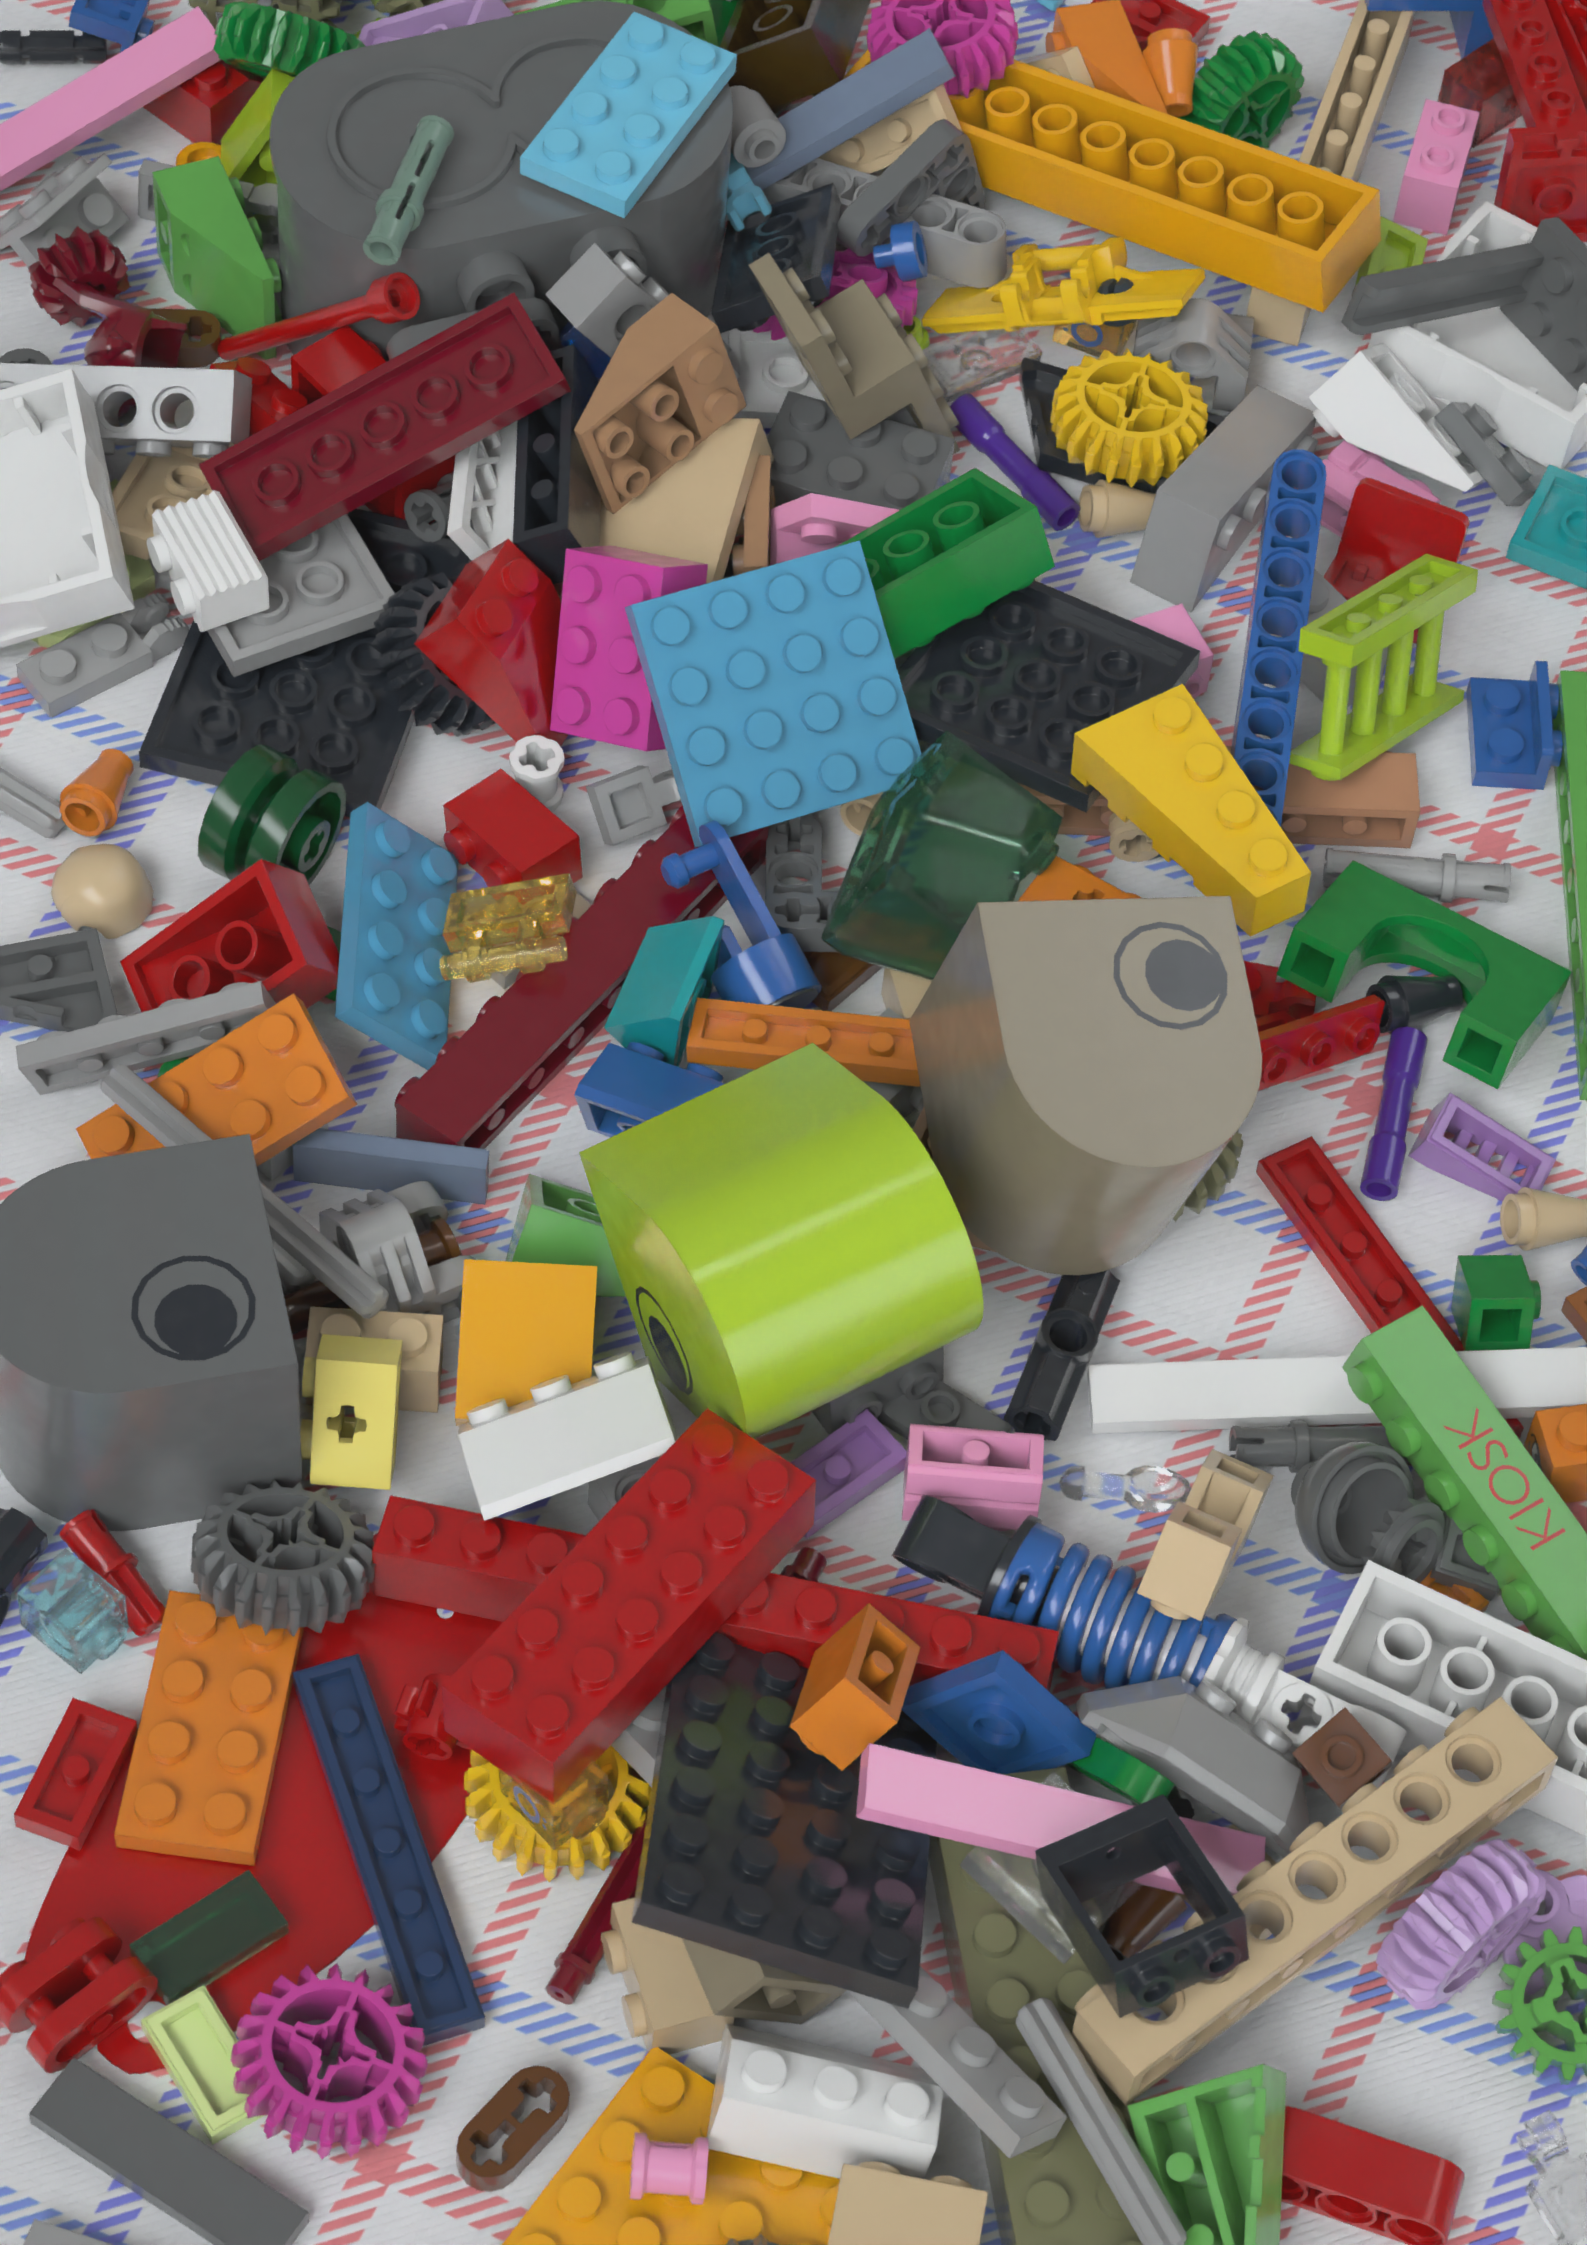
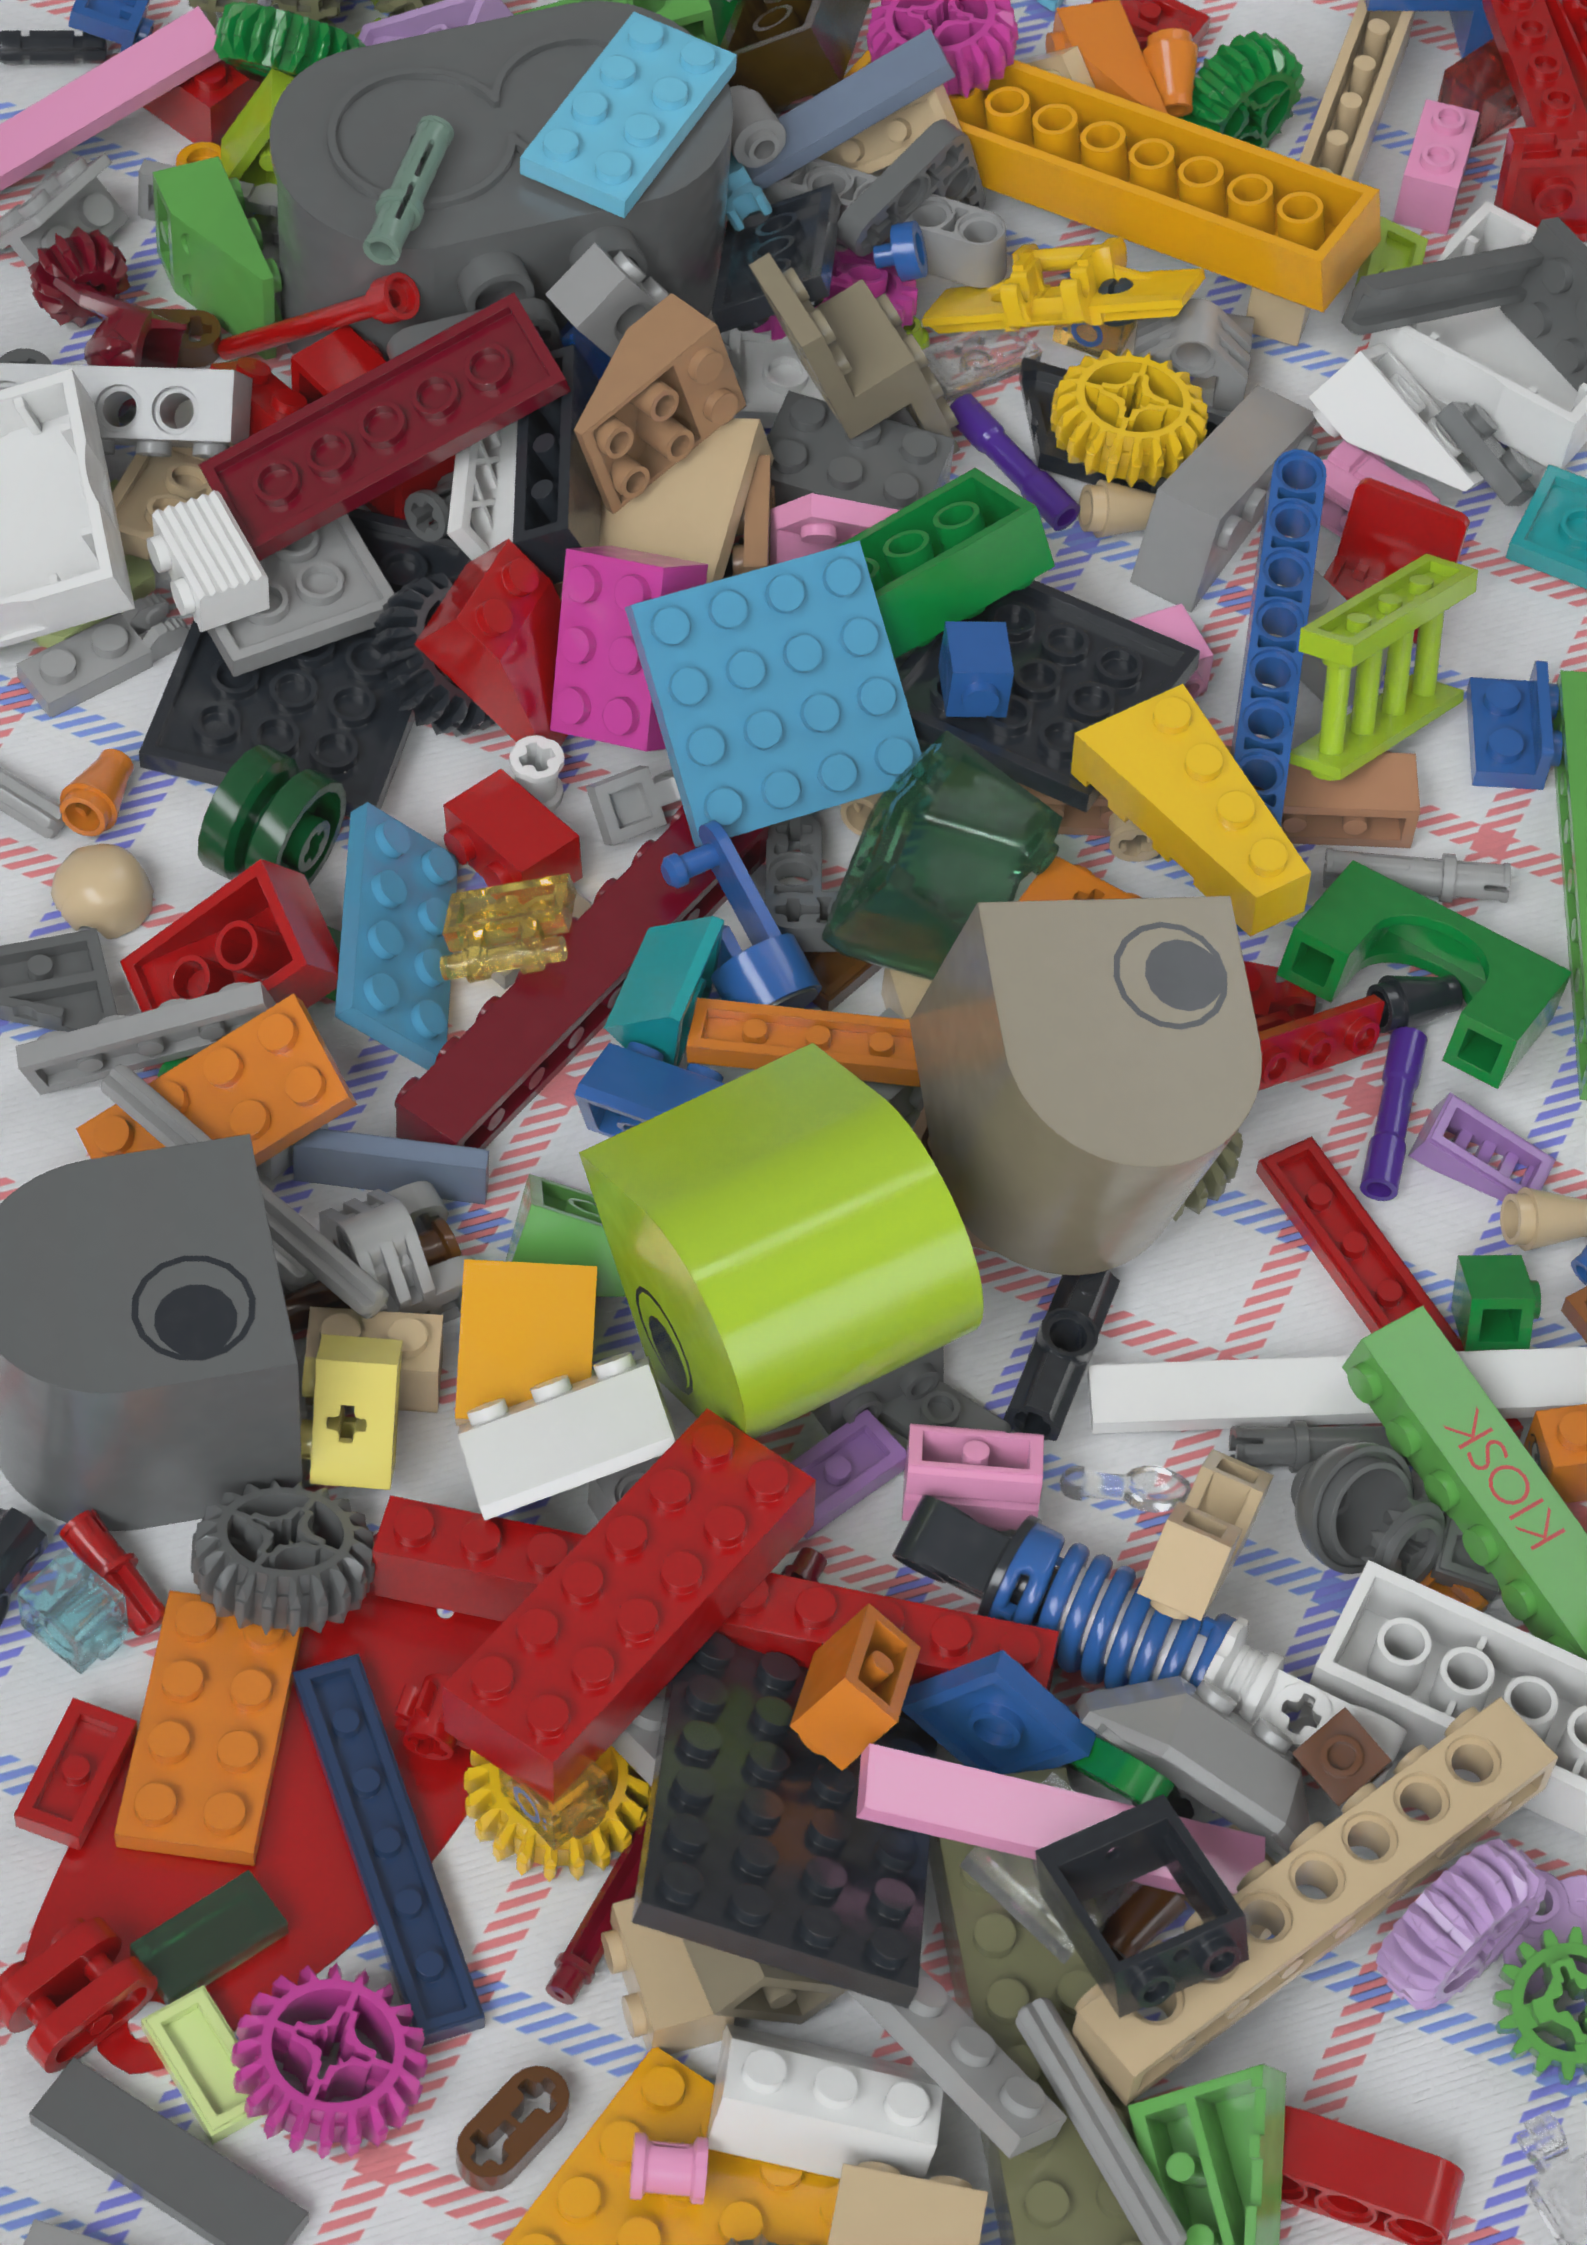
none -> blue brick [938,621,1014,717]

